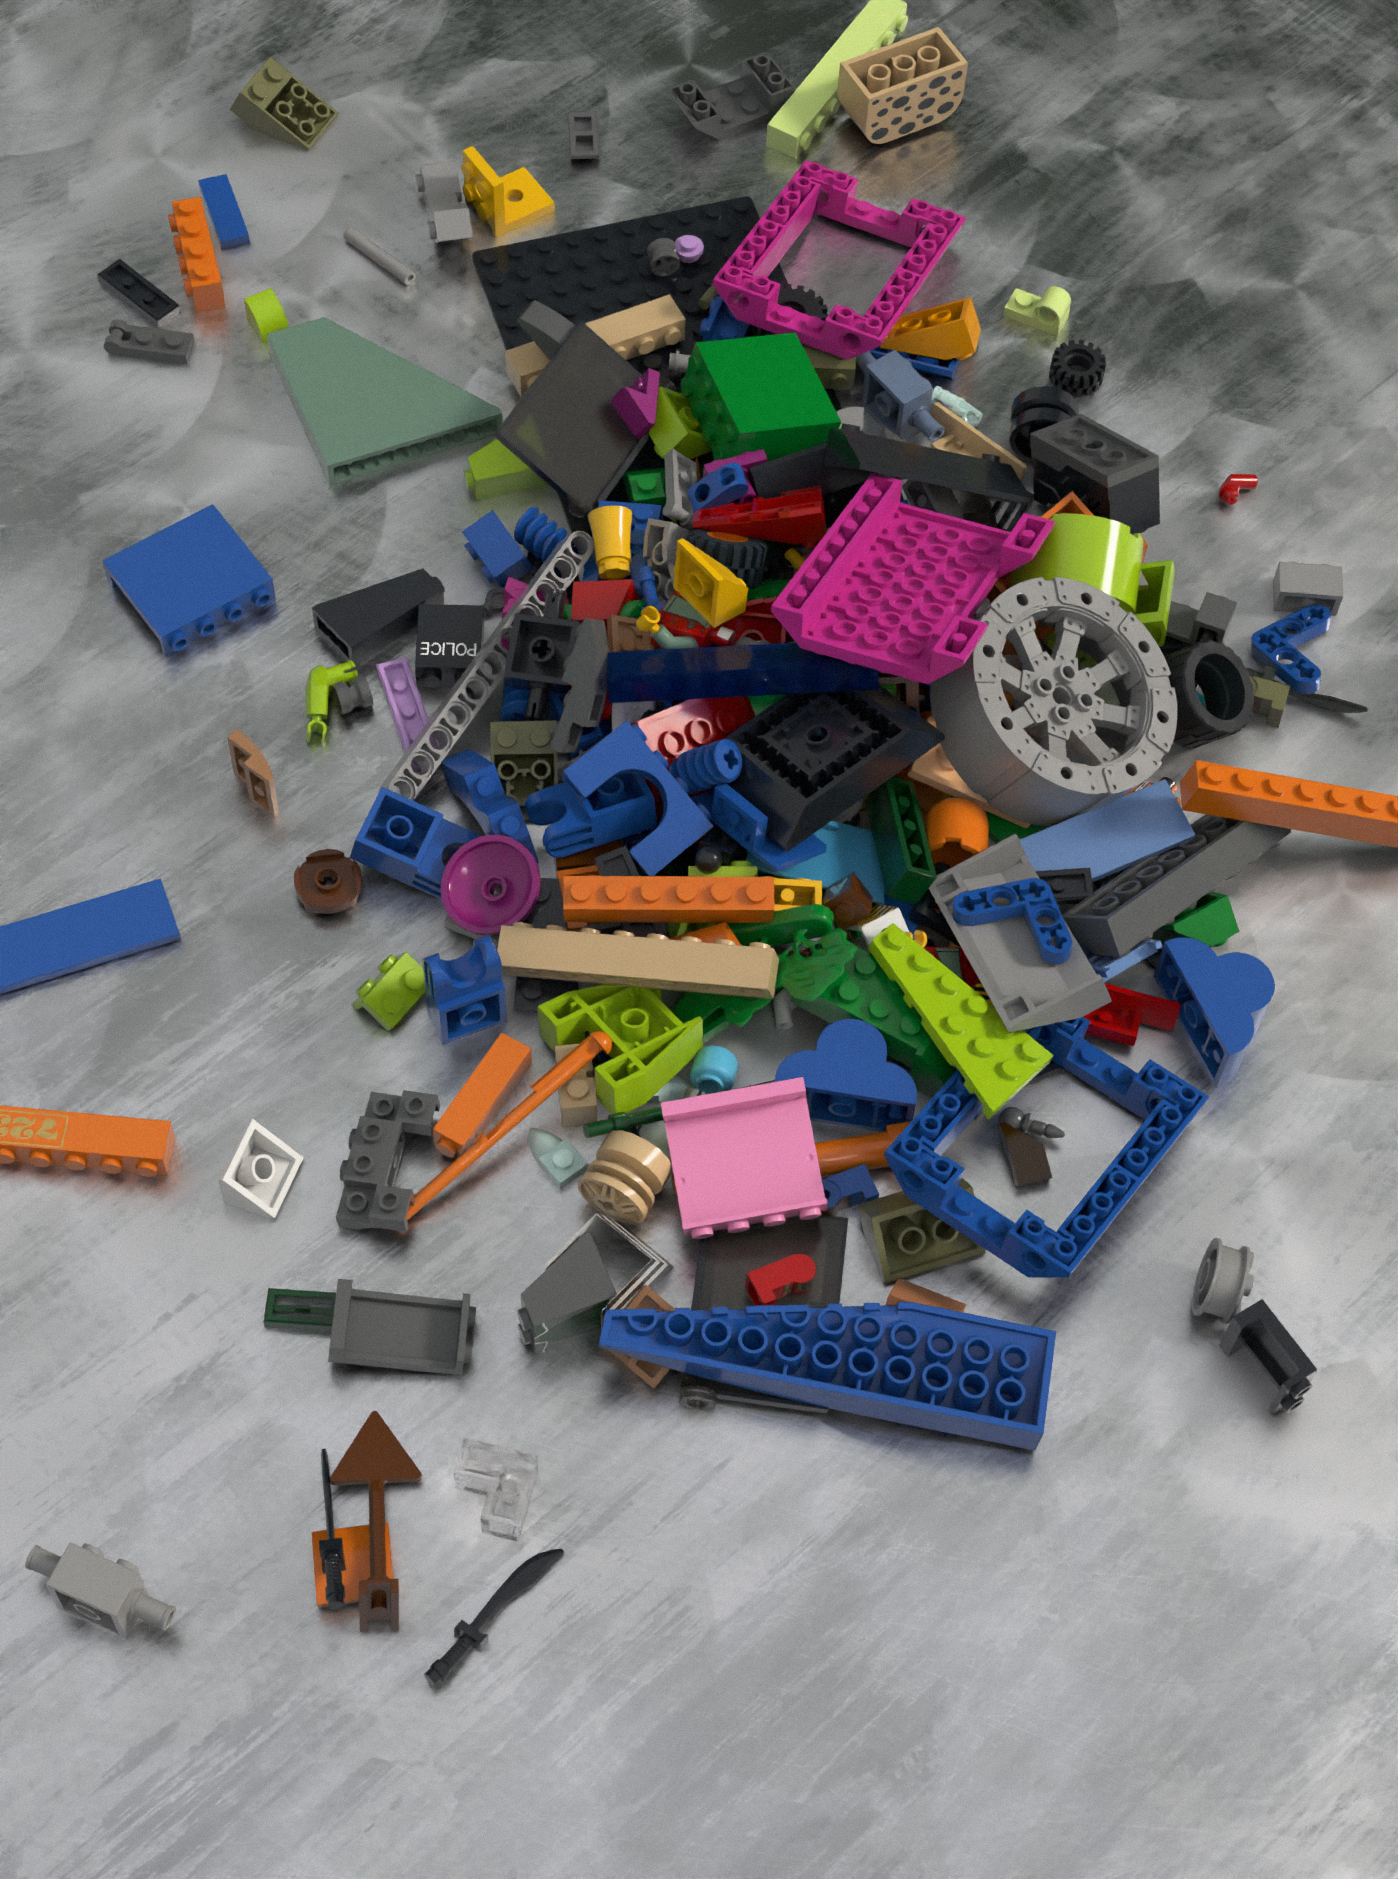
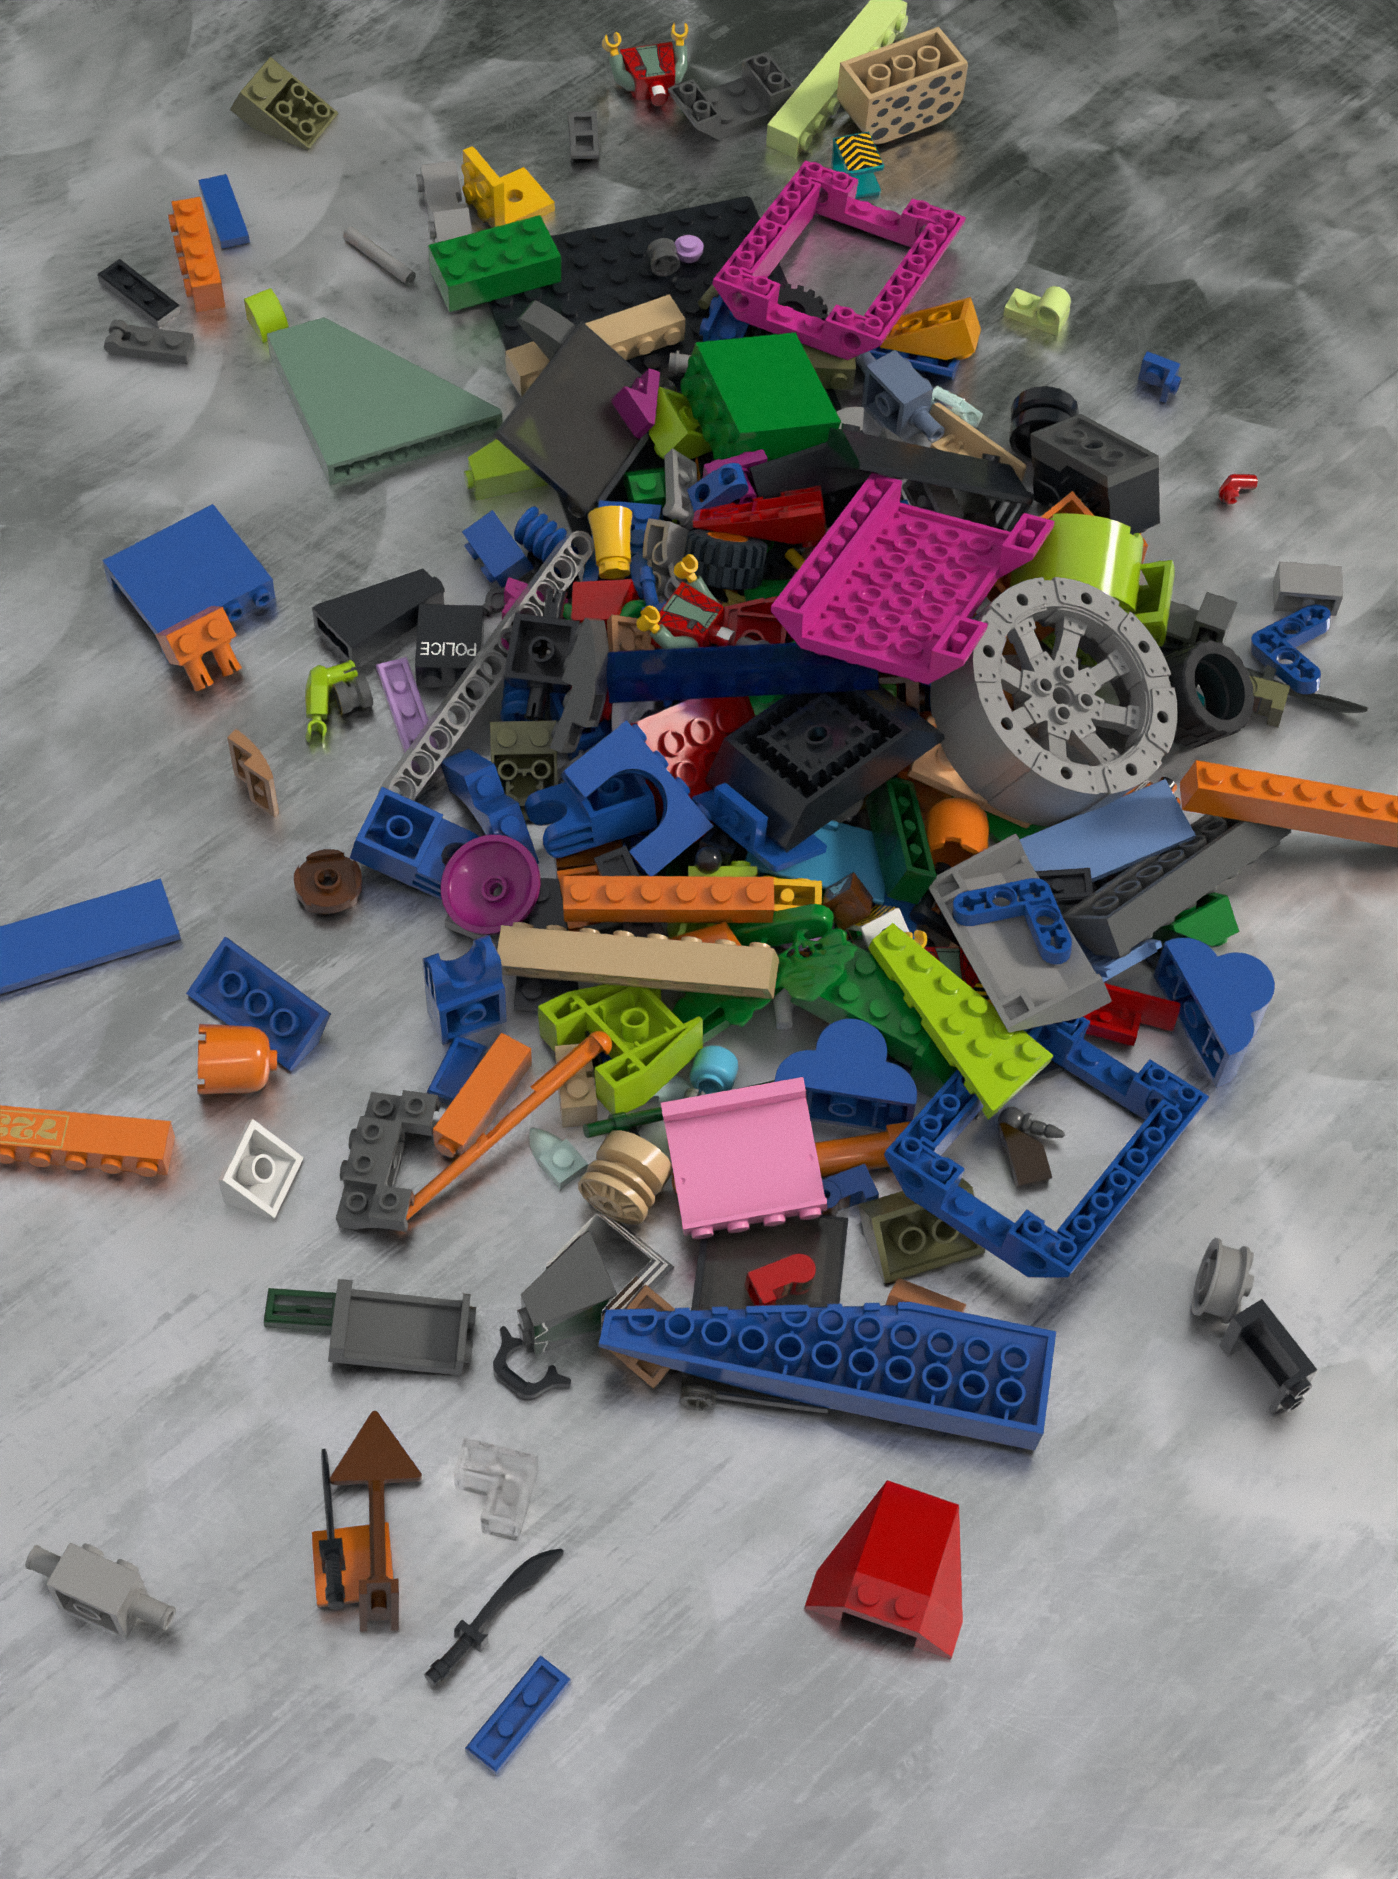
lime bracket [352,952,425,1031] -> none
blue piece [669,739,742,794] -> none
yellow slope [673,538,748,628] -> none
black tyre [1049,340,1106,397] -> none
none -> orange brick [155,606,242,691]
none -> blue slope [186,937,331,1071]
none -> orange cylinder [197,1024,277,1095]
none -> blue tile [427,1035,488,1105]
none -> green brick [428,215,561,312]
none -> blue tile [465,1655,571,1775]
none -> black helmet [493,1326,571,1399]
none -> torso [602,23,688,106]
none -> red wedge [804,1480,963,1660]
none -> piece [831,132,884,199]
none -> blue bracket [1138,351,1182,403]

